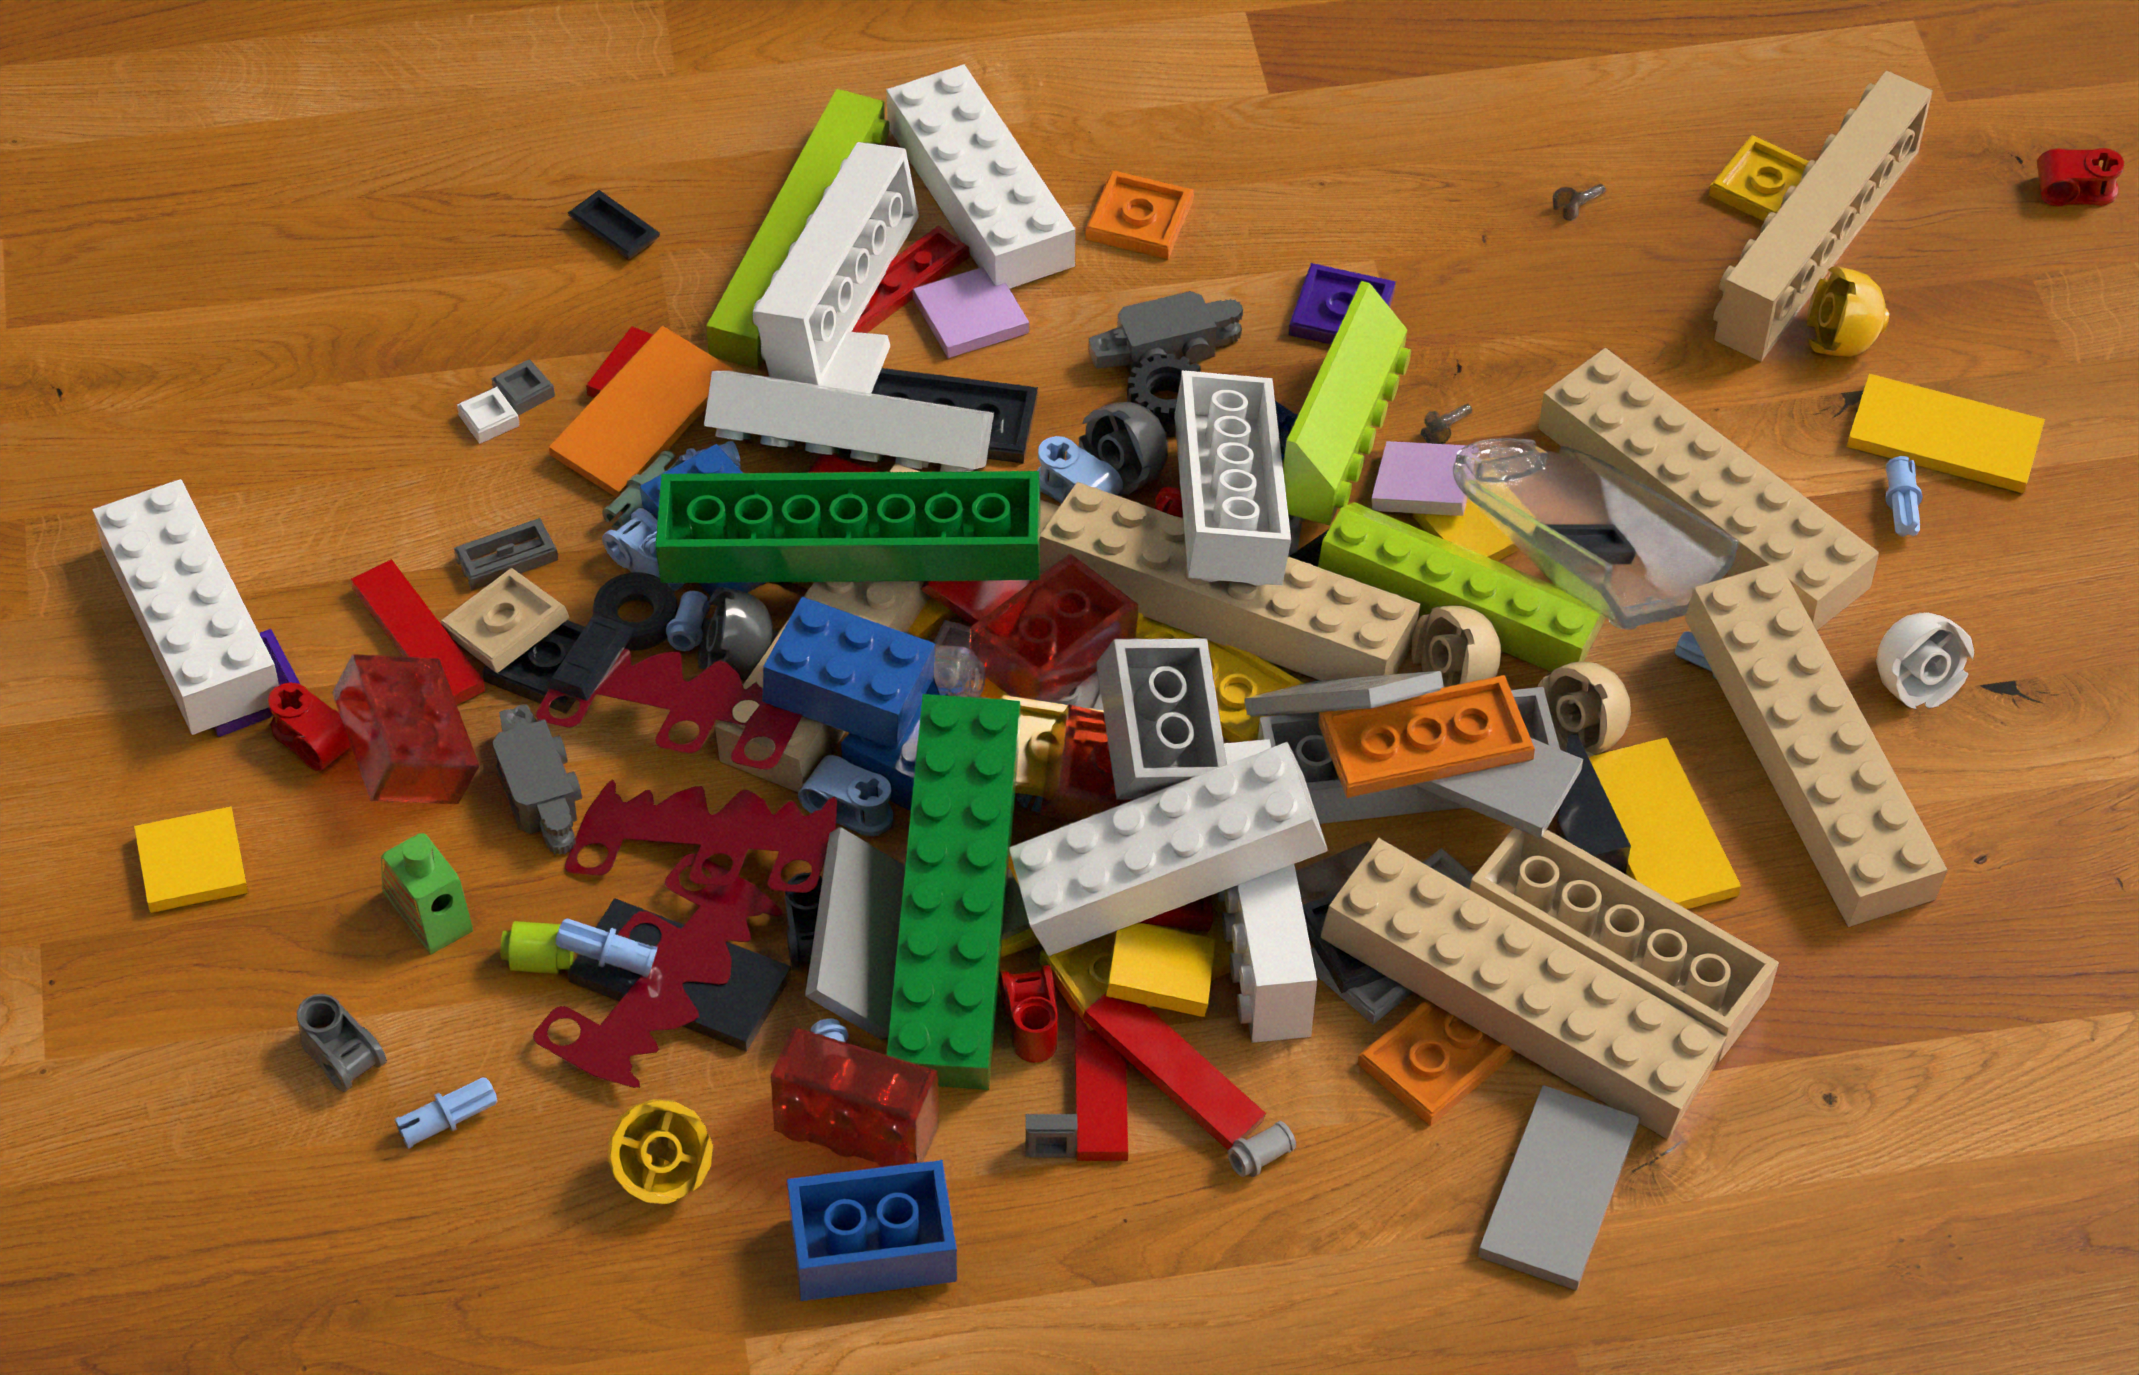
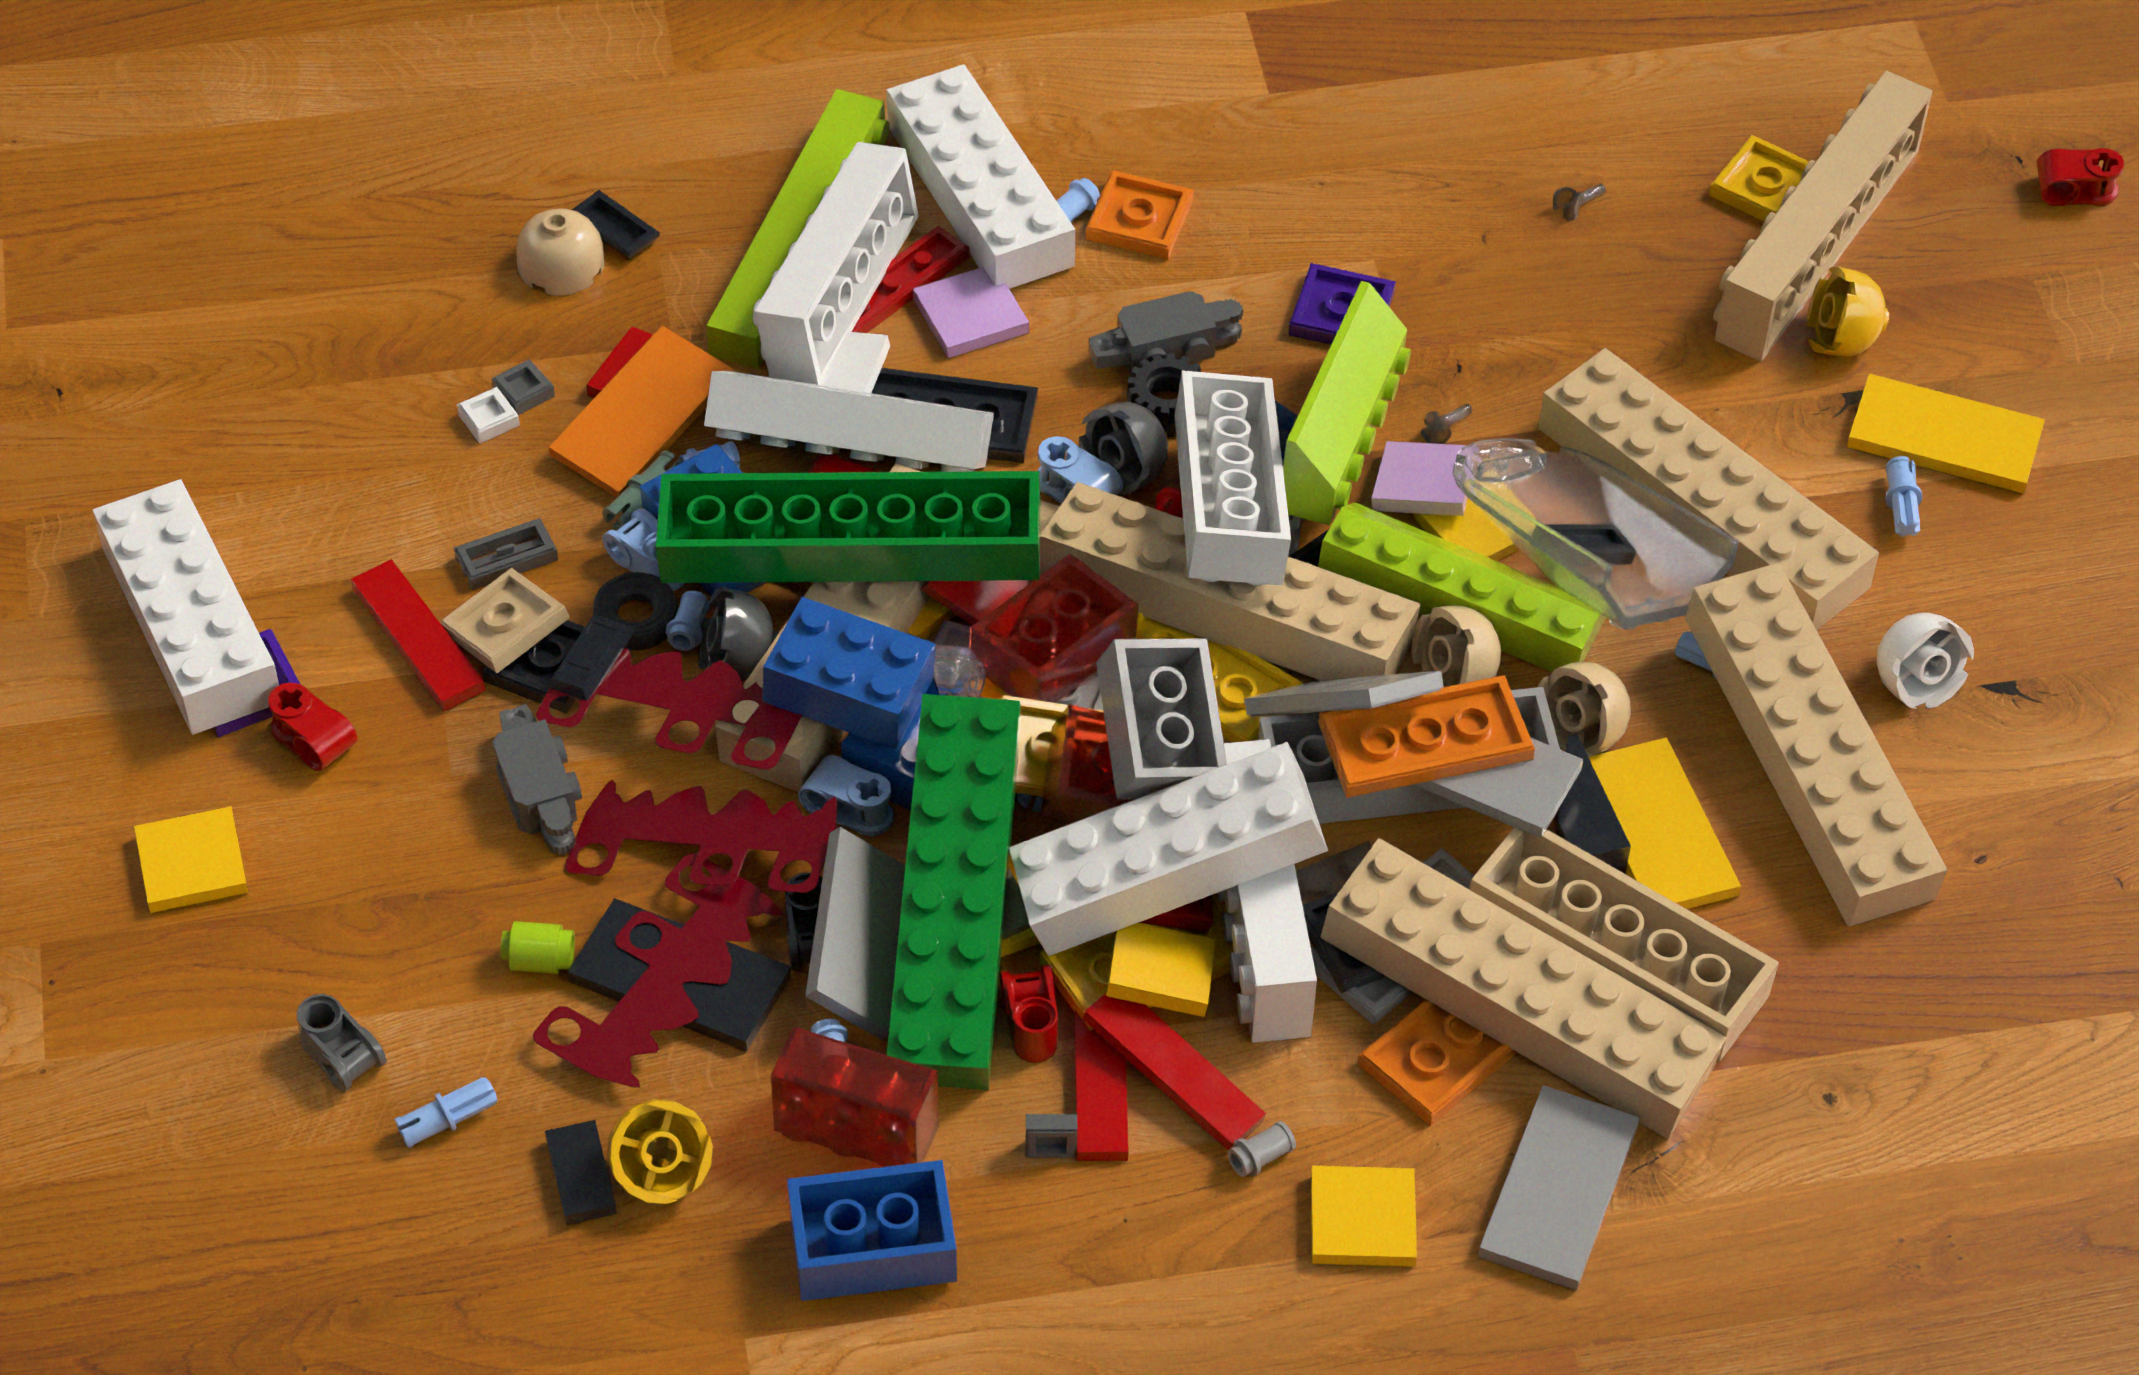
clear red brick [332,654,480,804] -> none
bright green torso [381,833,473,955] -> none
light blue axle [556,919,658,978] -> none
none -> tan cylinder [516,208,604,296]
none -> black tile [545,1120,617,1225]
none -> light blue pin [1057,178,1100,222]
none -> yellow tile [1311,1166,1417,1267]

